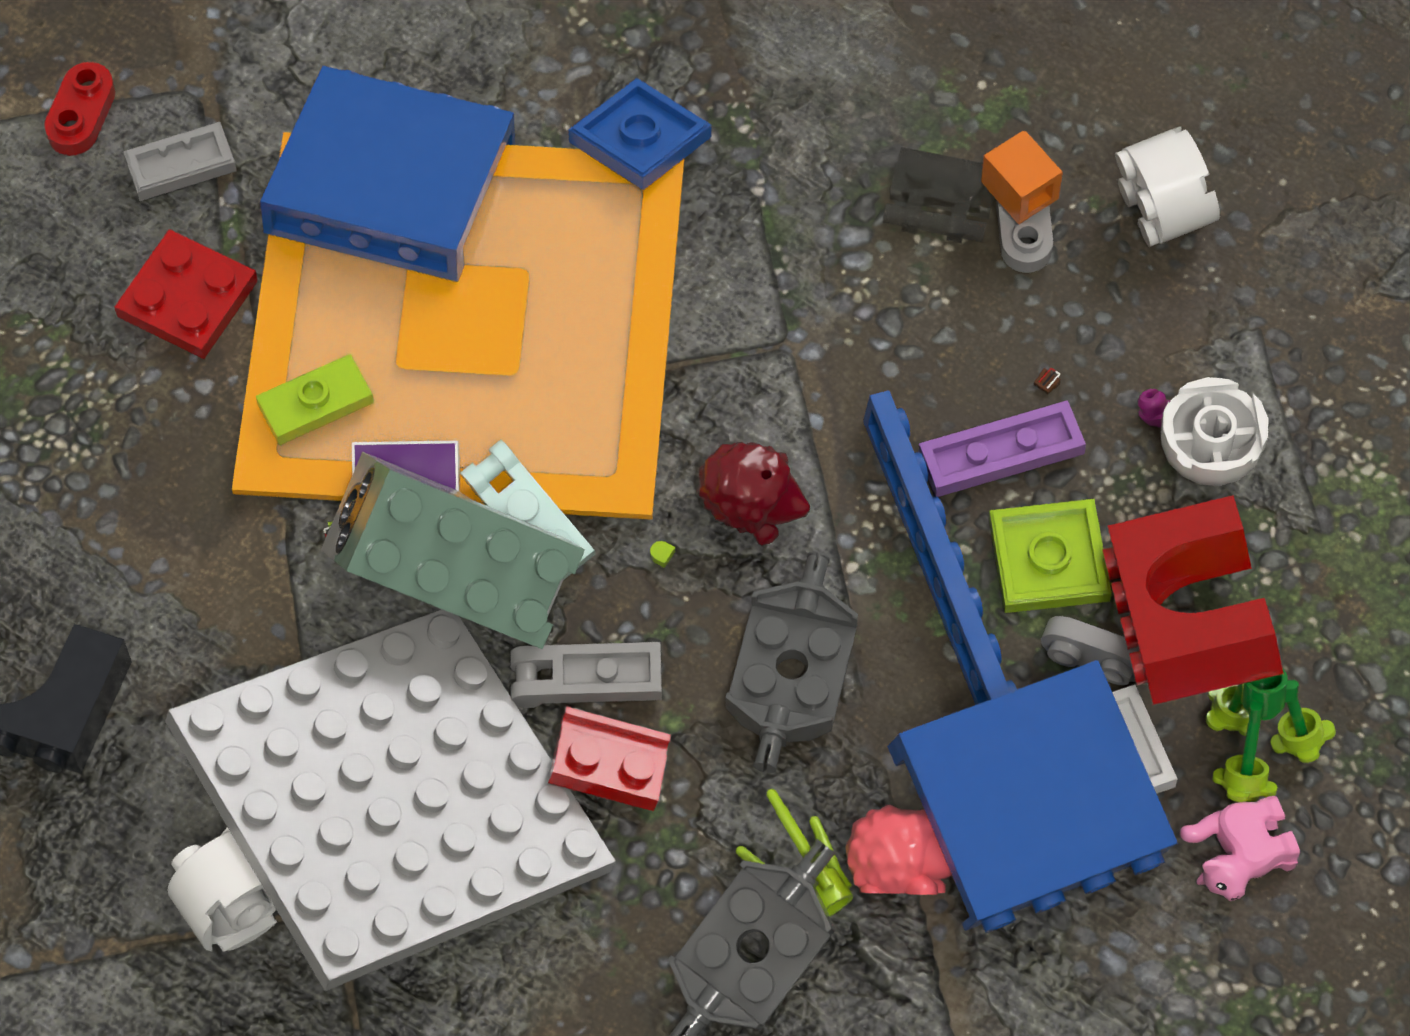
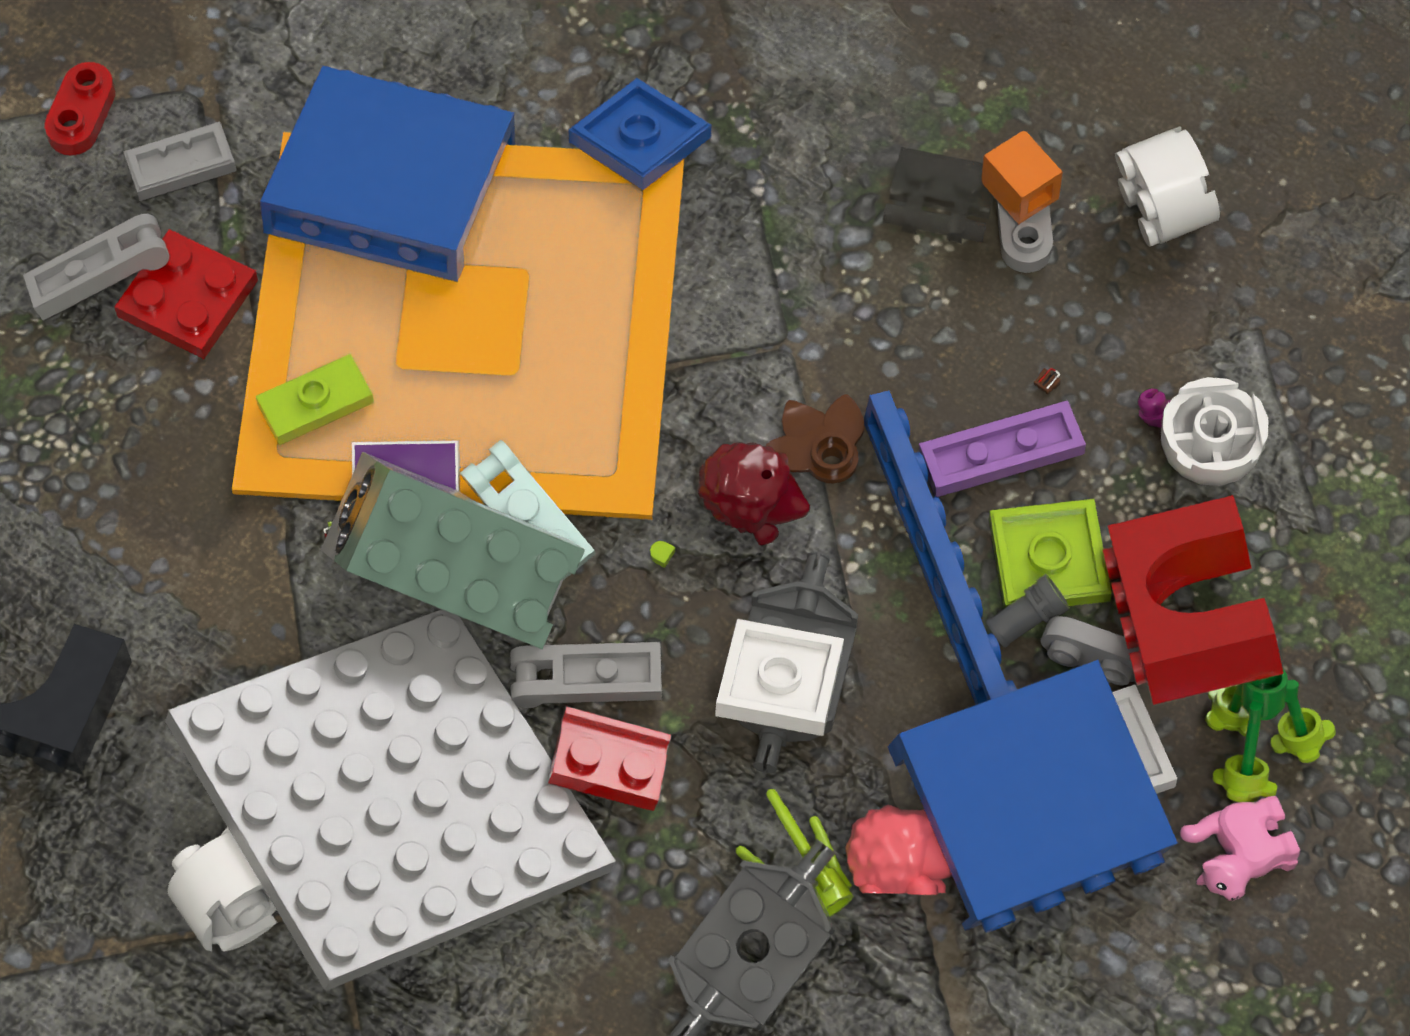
none -> light grey plate [23,214,170,321]
none -> white plate [715,619,844,736]
none -> reddish brown plate [766,394,865,484]
none -> dark grey pin [986,574,1070,648]

